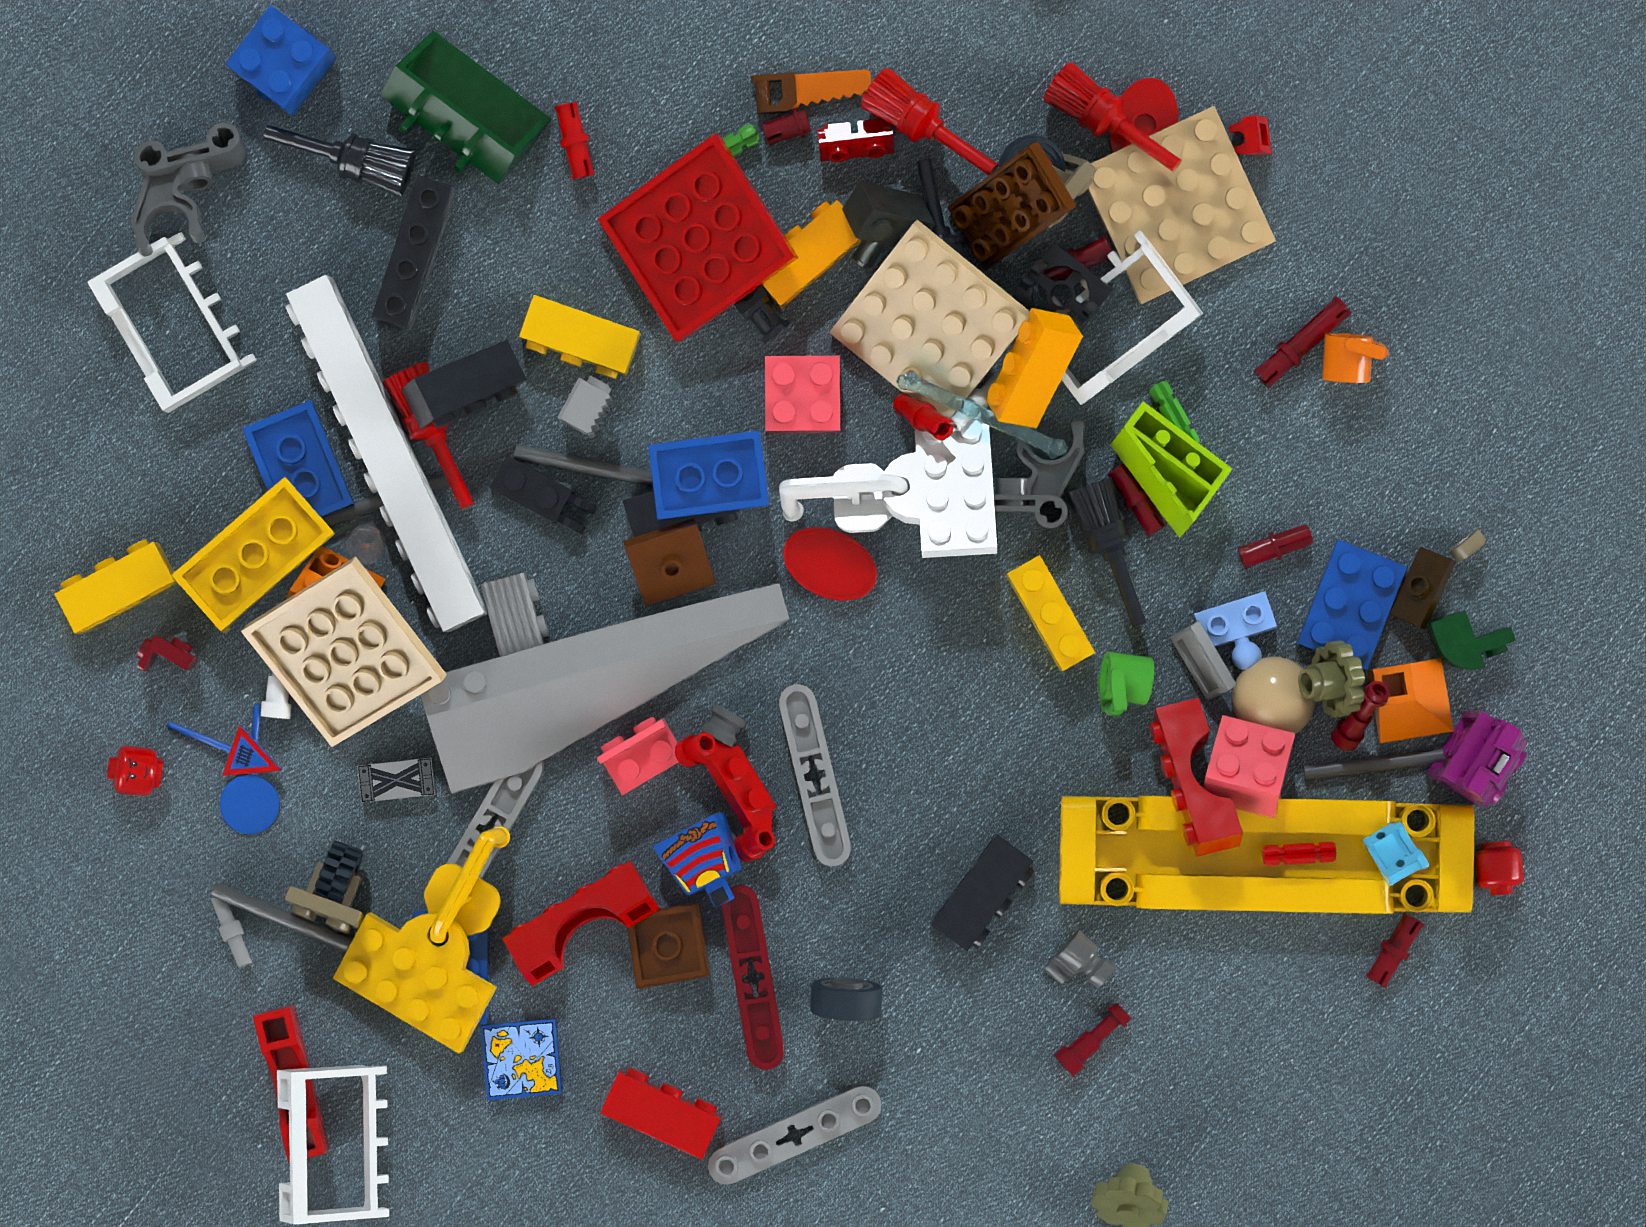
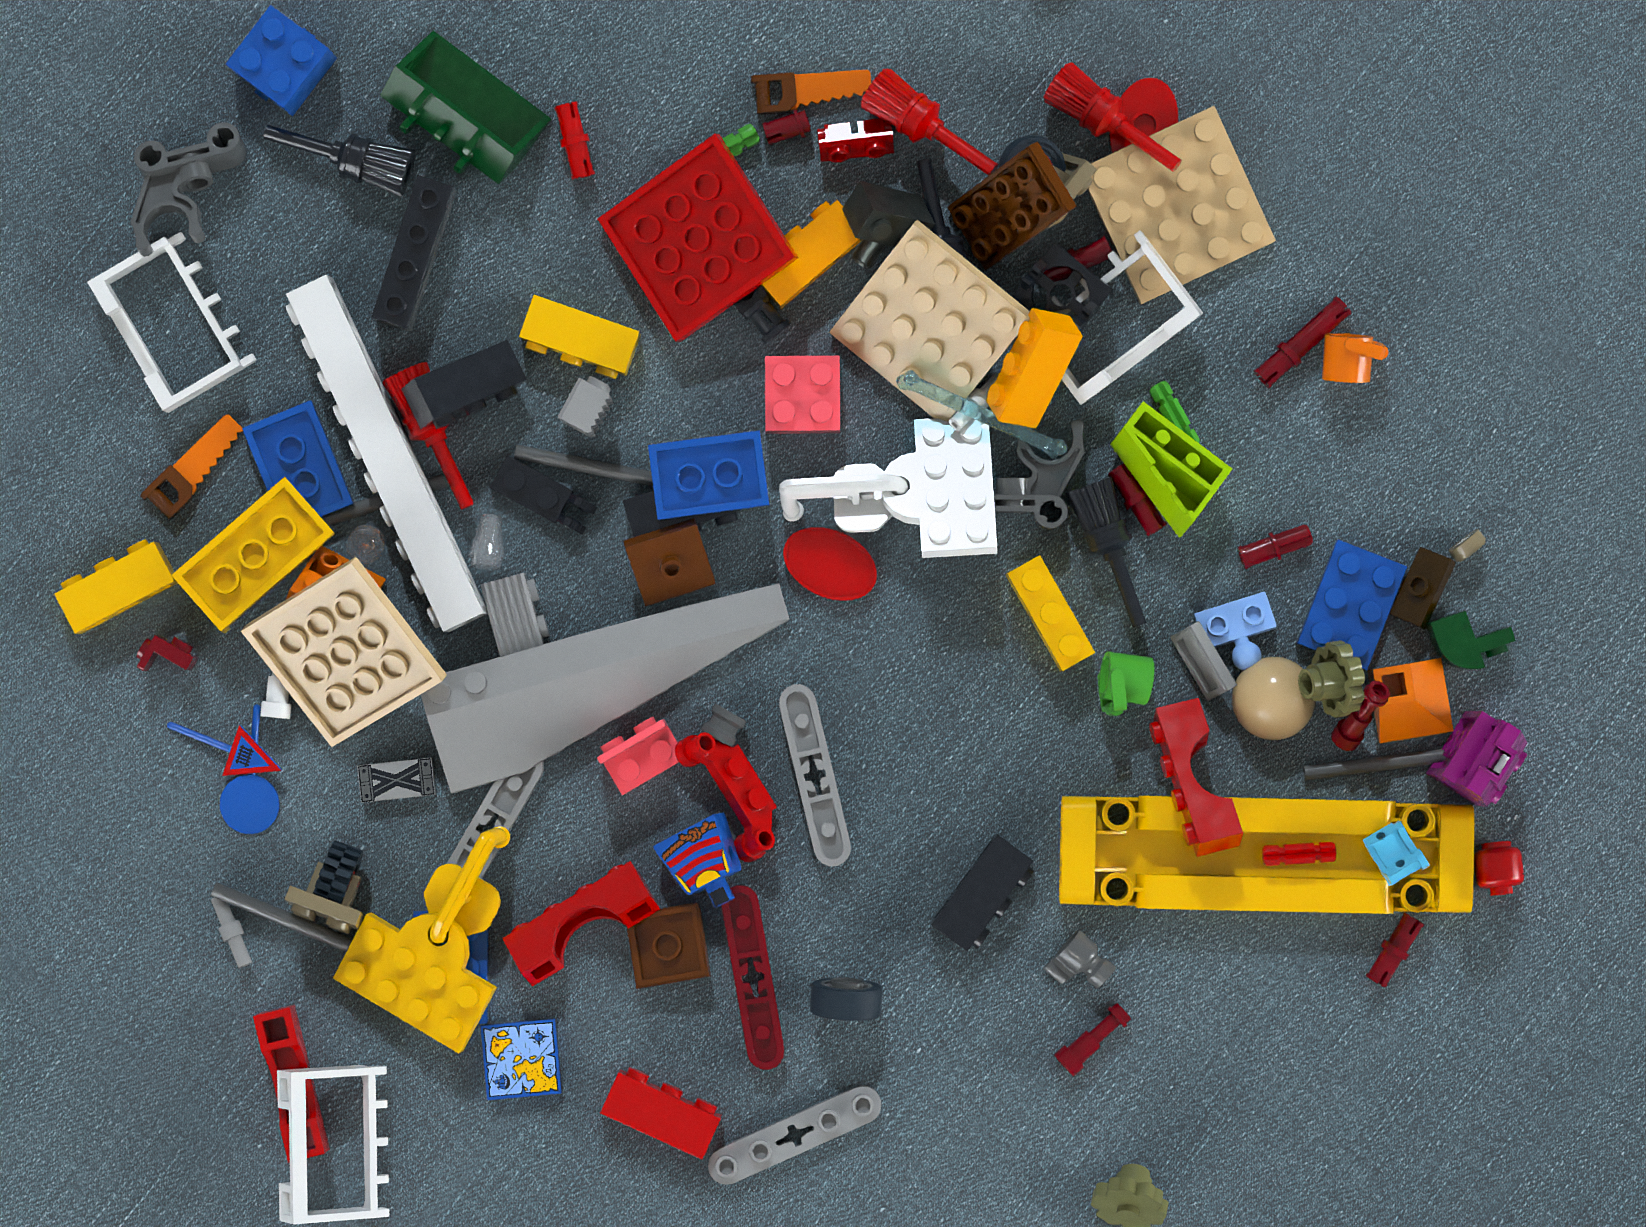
red head [107,745,163,796] -> none
red pin [893,393,954,440] -> none
coral brick [1203,715,1295,818] -> none
red tile [1229,115,1272,157] -> none
none -> orange piece [140,415,243,520]
none -> clear cone [468,514,505,570]

